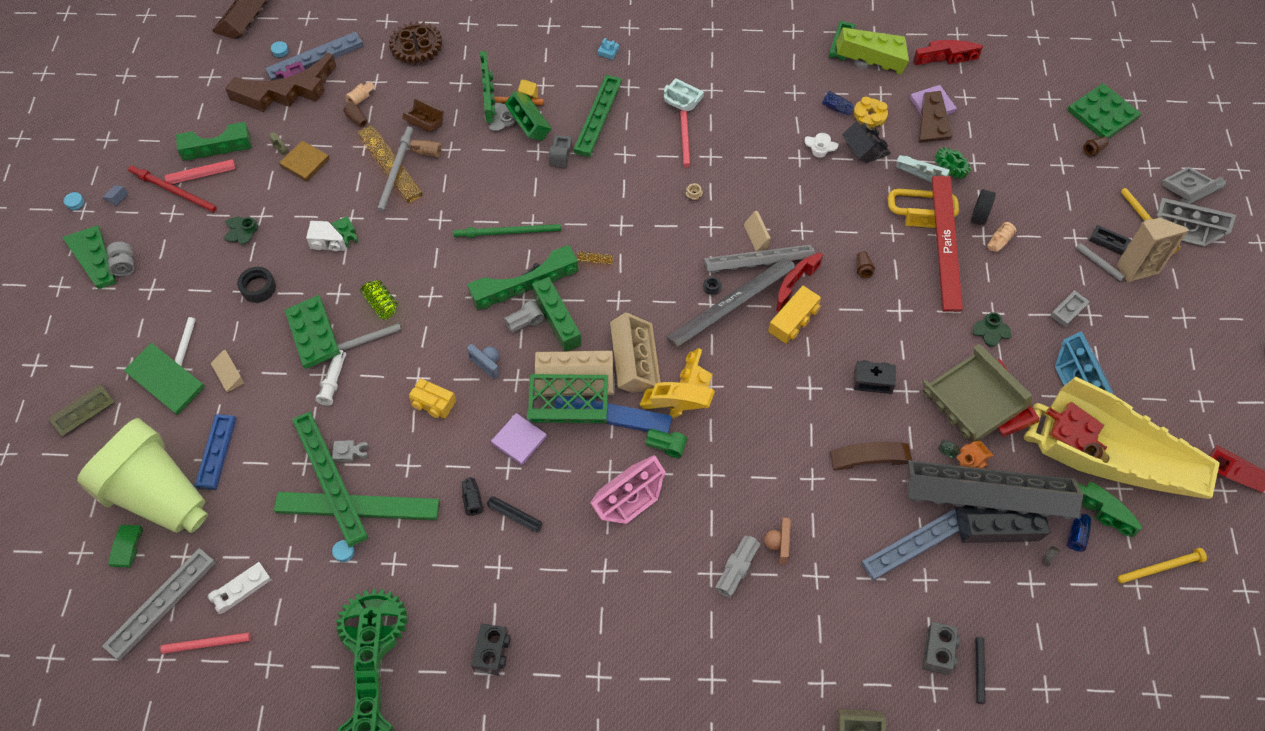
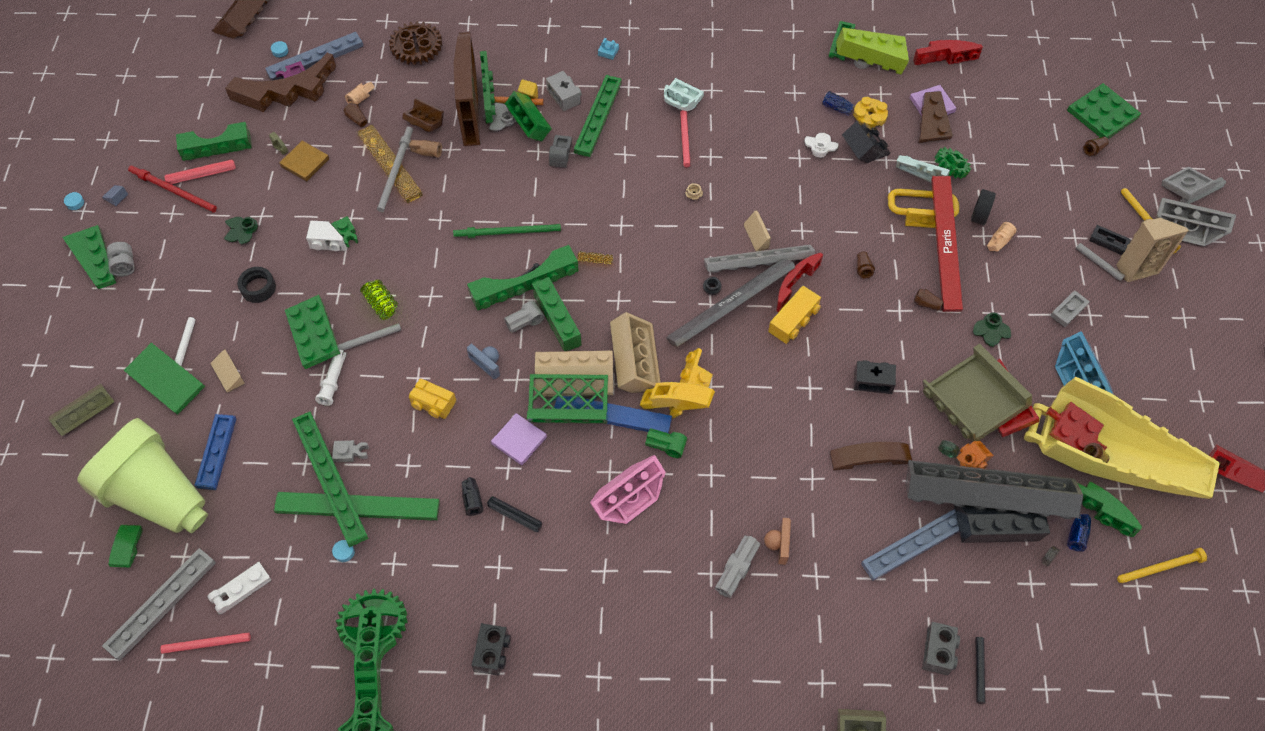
none -> reddish brown window [454,32,481,146]
none -> light grey brick [546,71,582,112]
none -> reddish brown cone [913,288,943,311]

